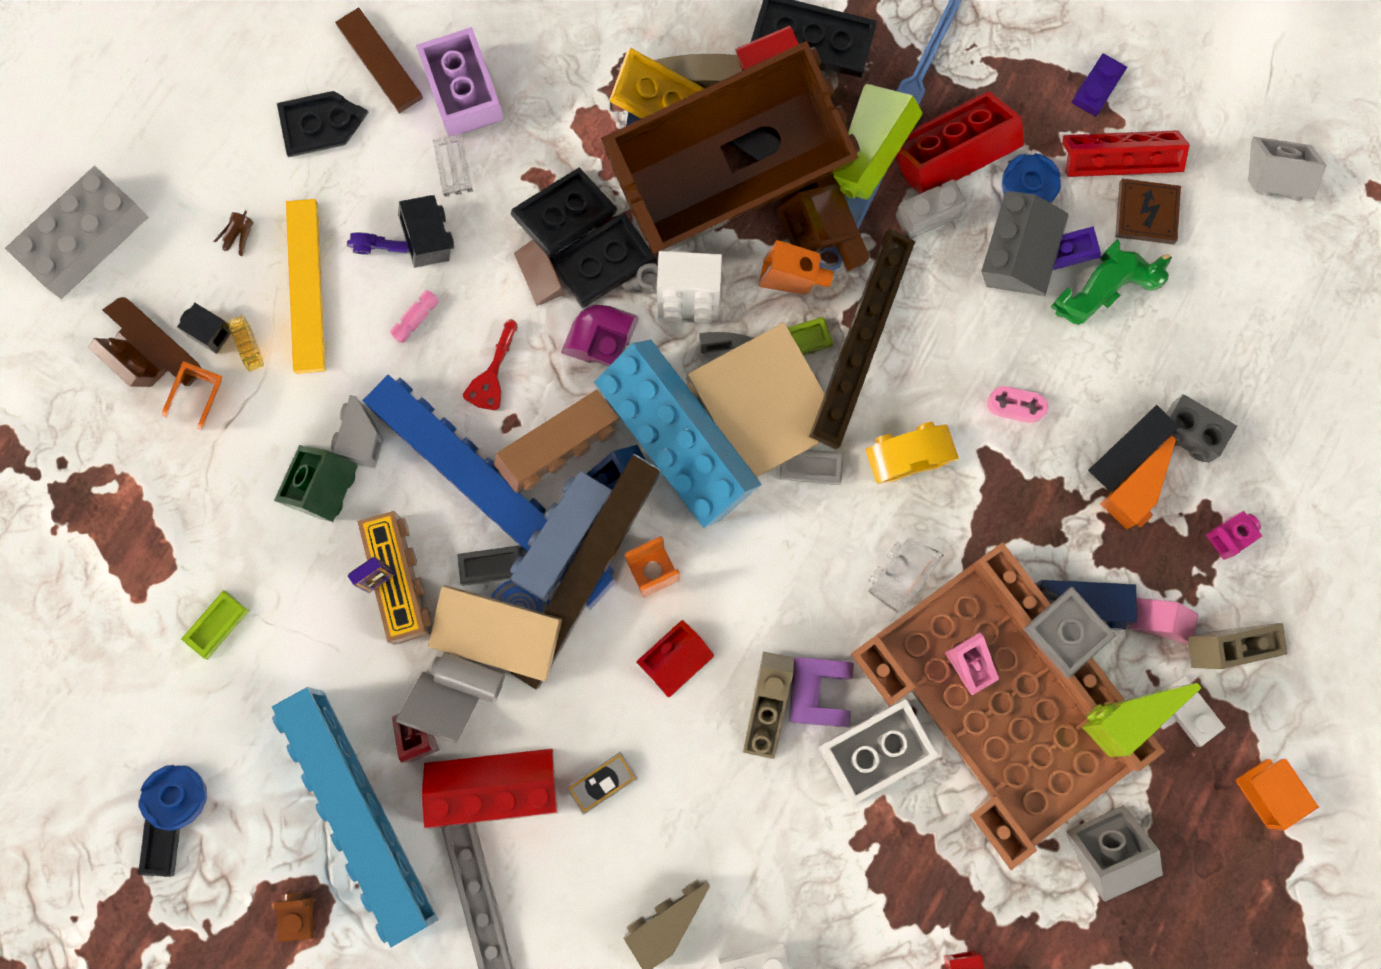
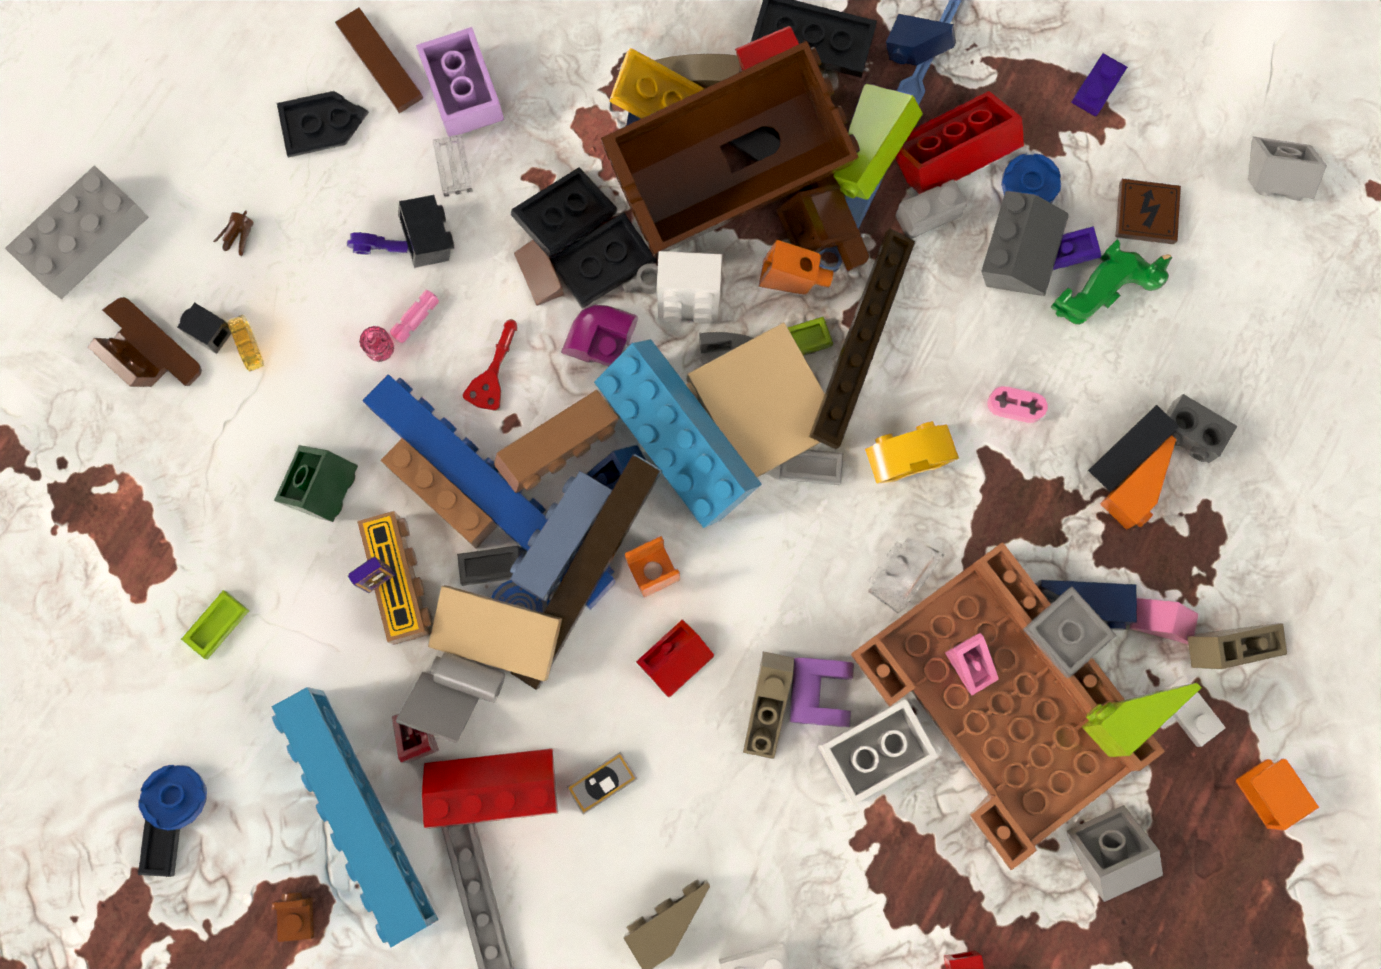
orange piece [162,361,223,431] -> none
yellow tile [286,199,326,374] -> none
light grey slope [331,395,383,468] -> none
red fence [1062,130,1190,177] -> none
dark pink brick [1205,511,1263,560] -> none
none -> clear pink wheel [359,326,395,362]
none -> medium nougat brick [380,438,497,549]
none -> dark blue slope [886,14,956,66]

